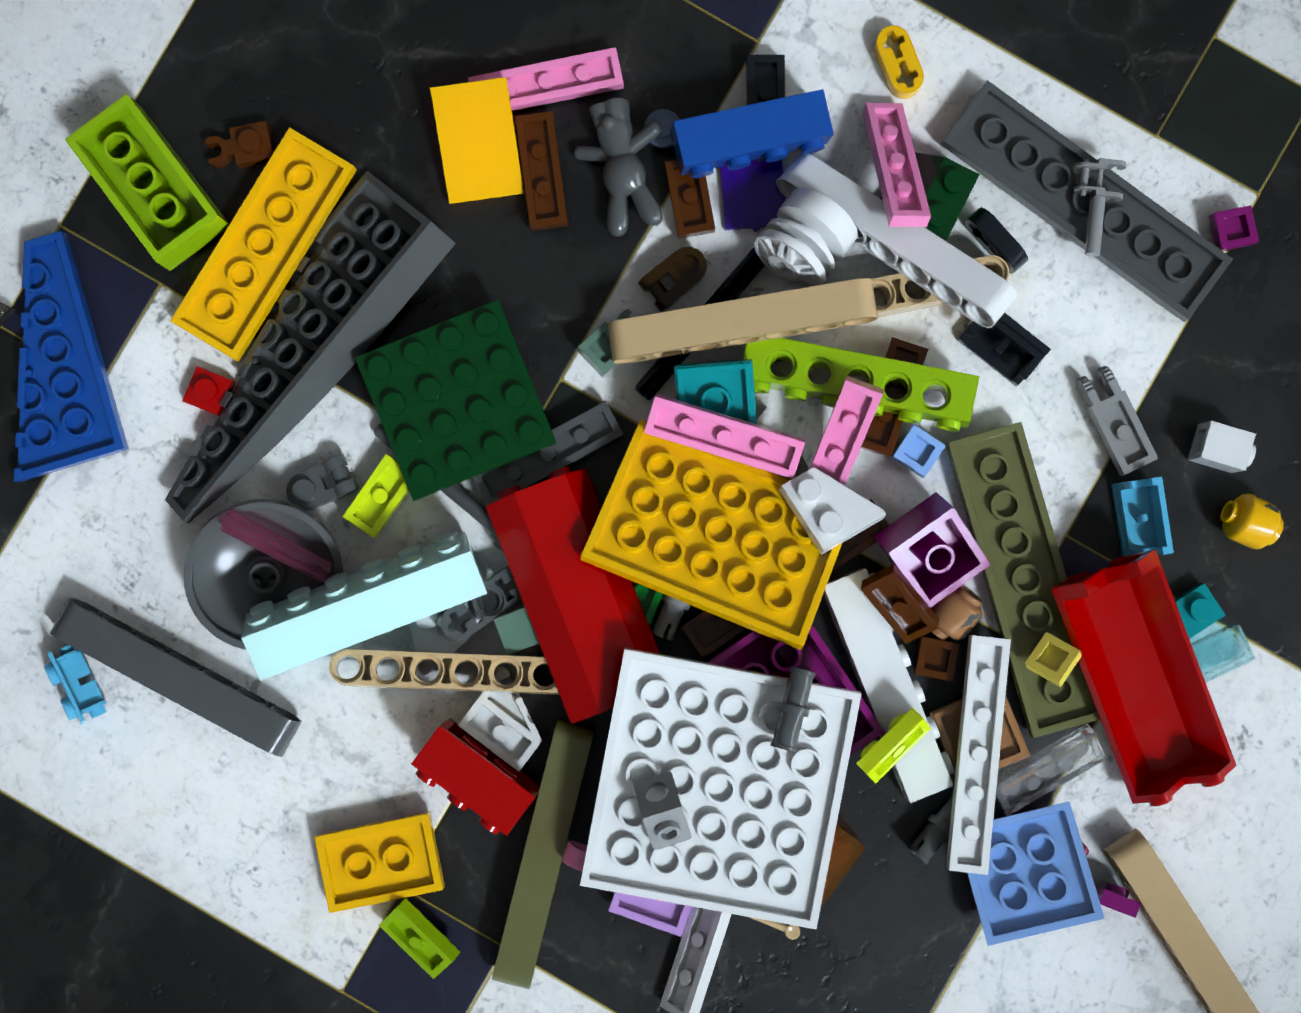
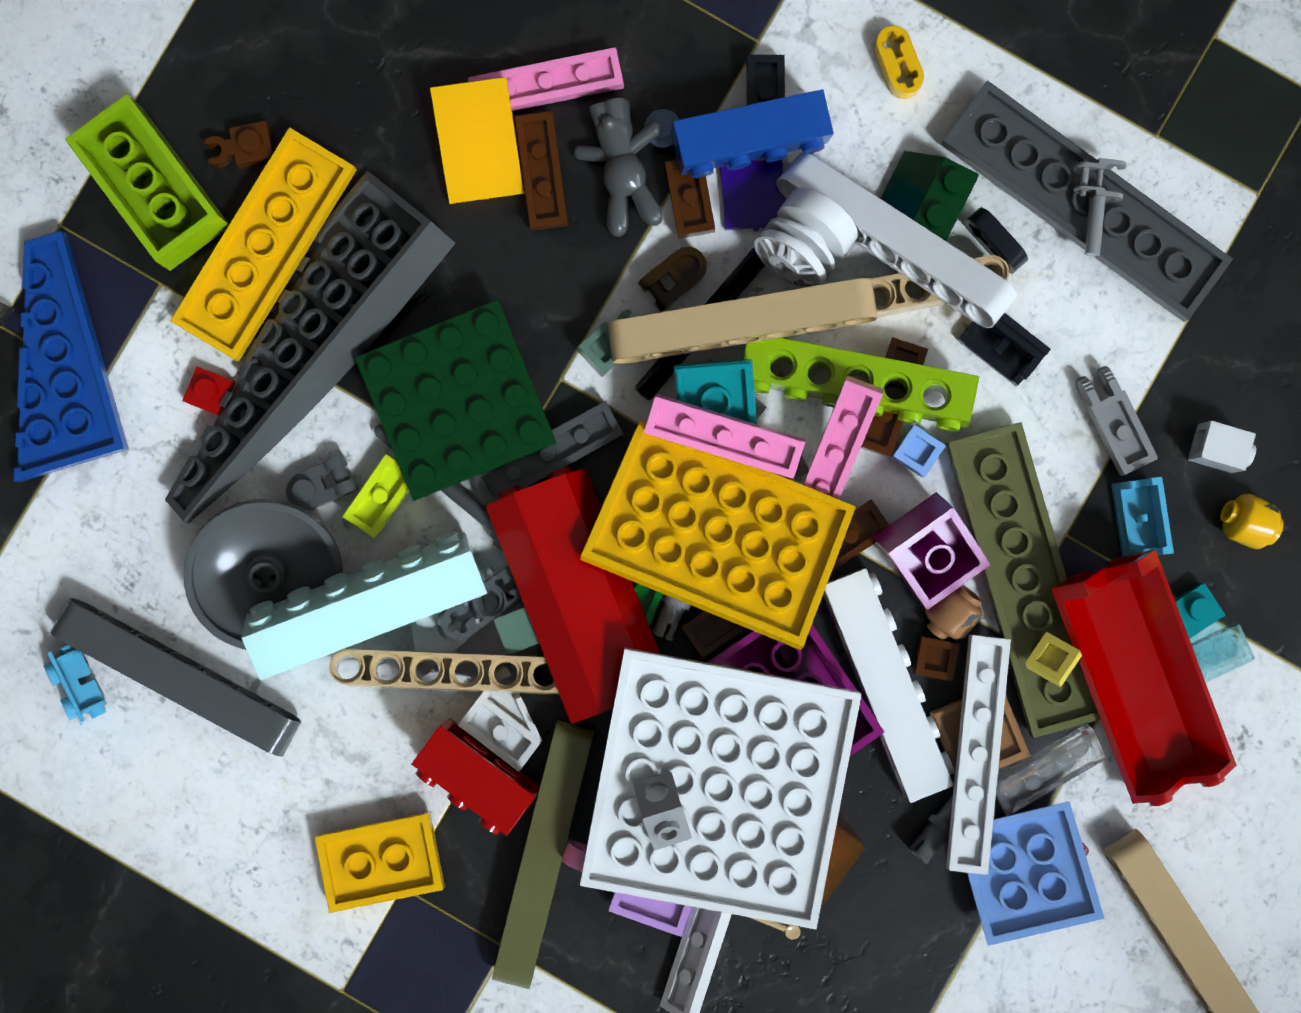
clear pink axle [220,511,332,582] -> none
lime plate [379,898,460,979] -> none
dark grey pin [770,666,816,752] -> none
white wing [779,467,887,555] -> none
neon yellow plate [856,708,931,784] -> none
reddish brown plate [861,564,939,644] -> none
bright pink plate [863,102,931,227] -> none
magenta plate [1095,882,1141,918] -> none
magenta plate [1209,205,1259,251] -> none

